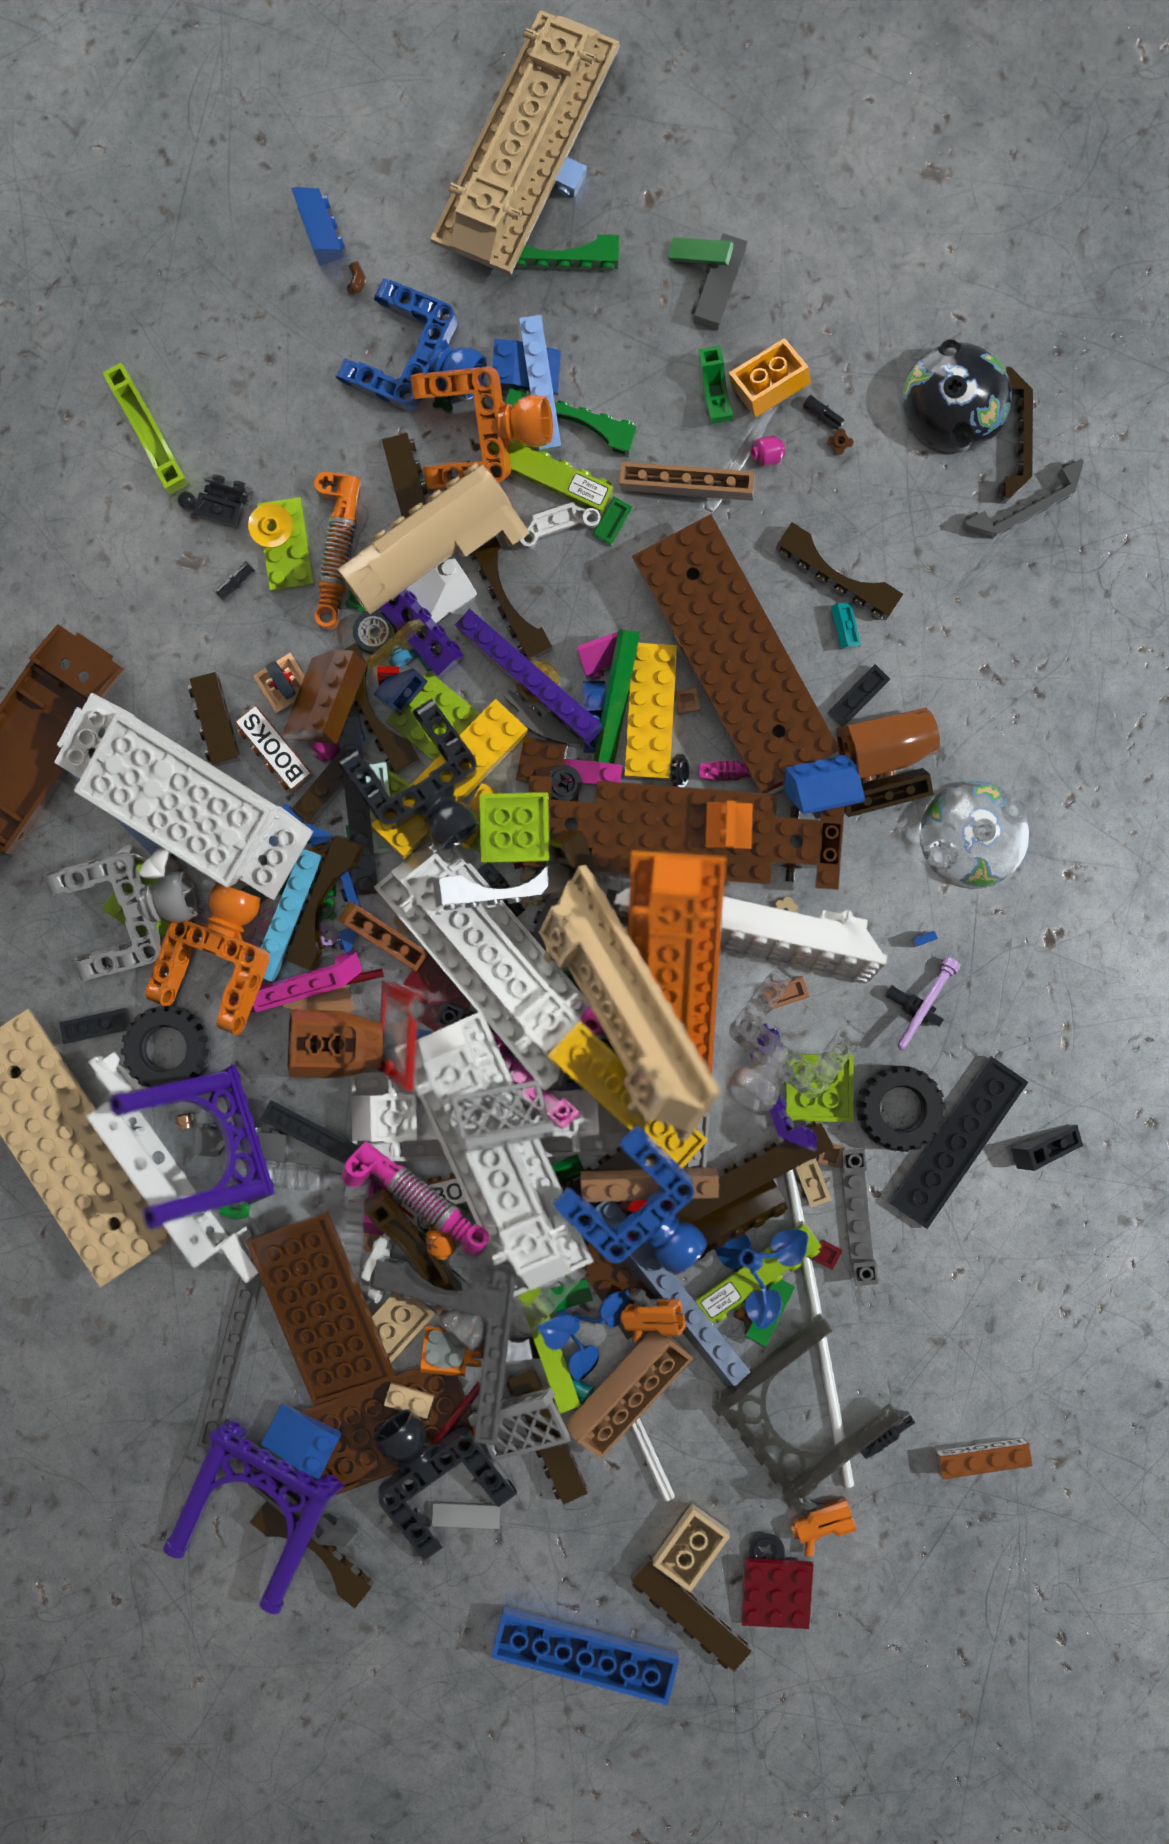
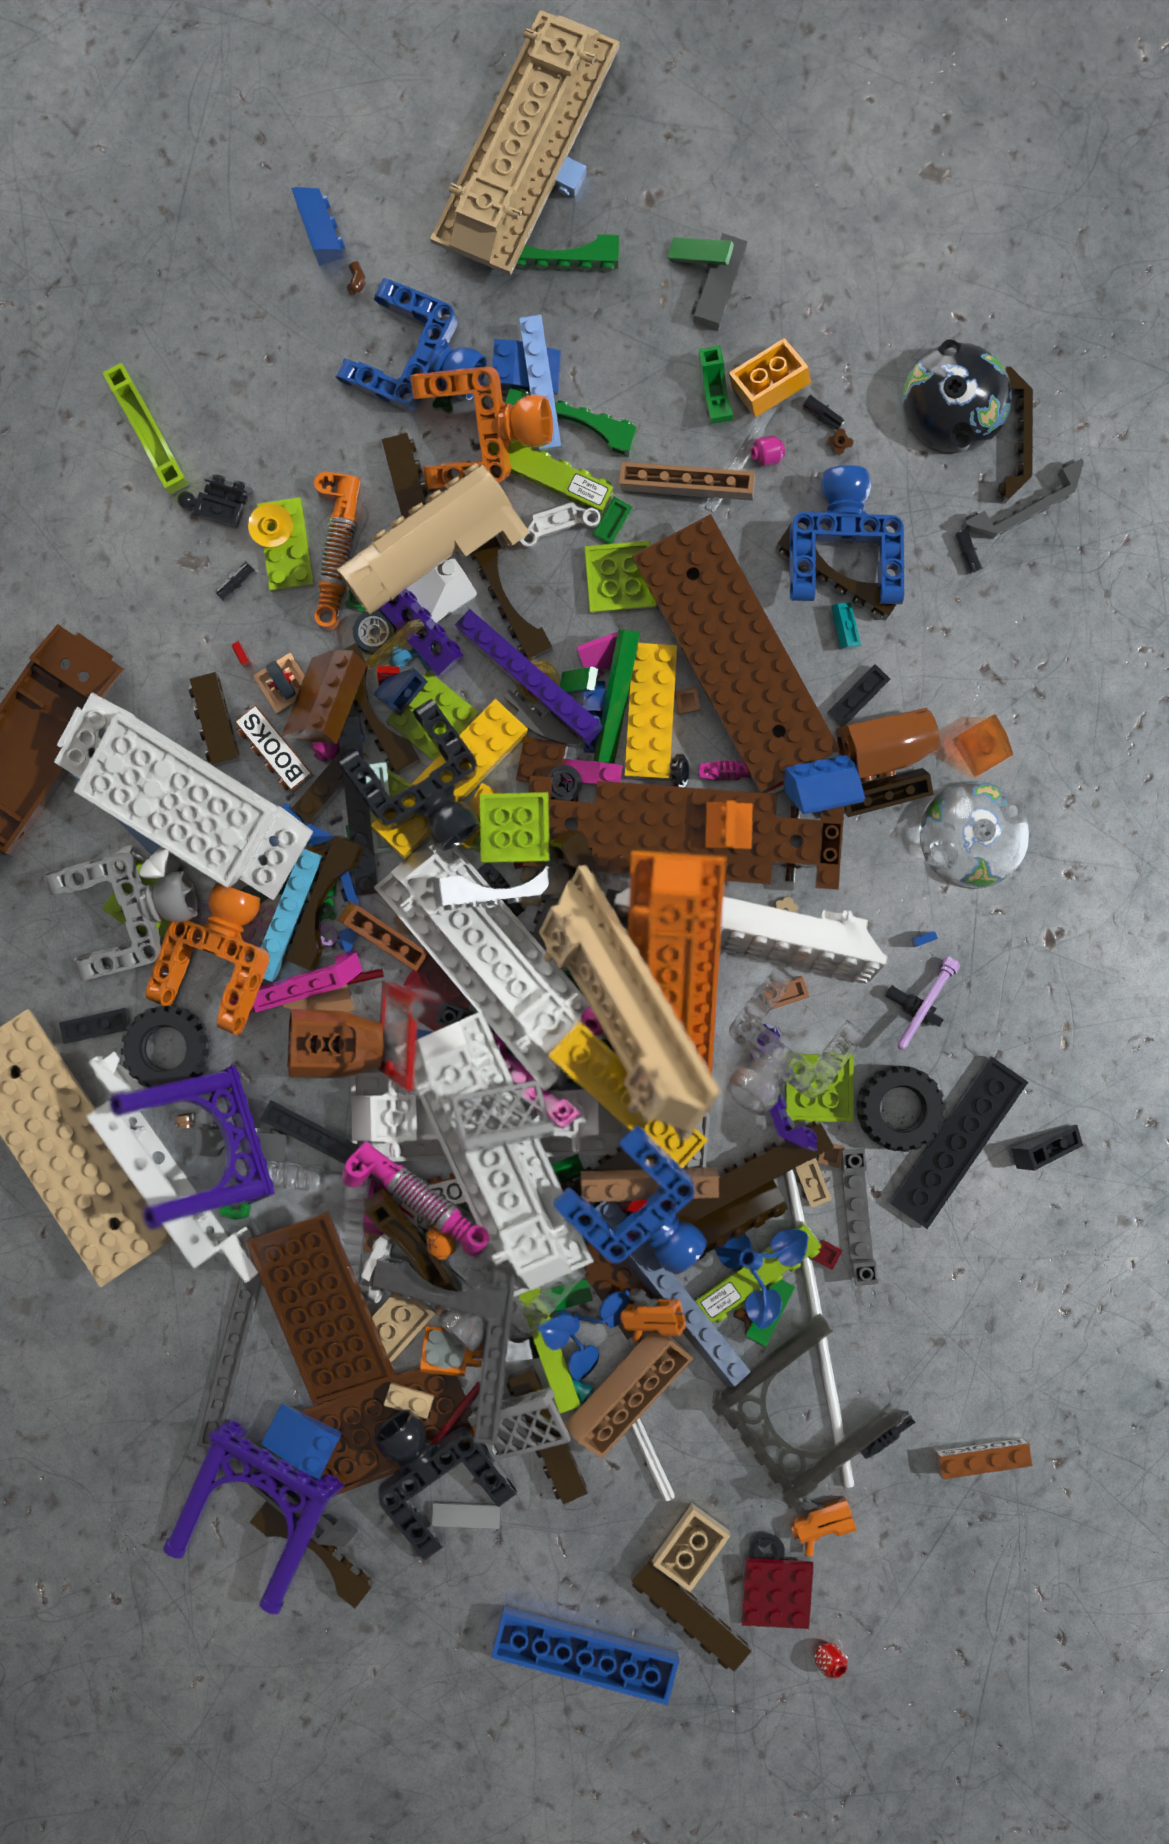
none -> red tile [232,641,252,667]
none -> green tile [560,667,598,694]
none -> lime plate [584,541,656,613]
none -> blue piece [789,465,904,604]
none -> red head [814,1643,848,1679]
none -> clear orange slope [952,714,1013,777]
none -> black axle [956,529,983,574]

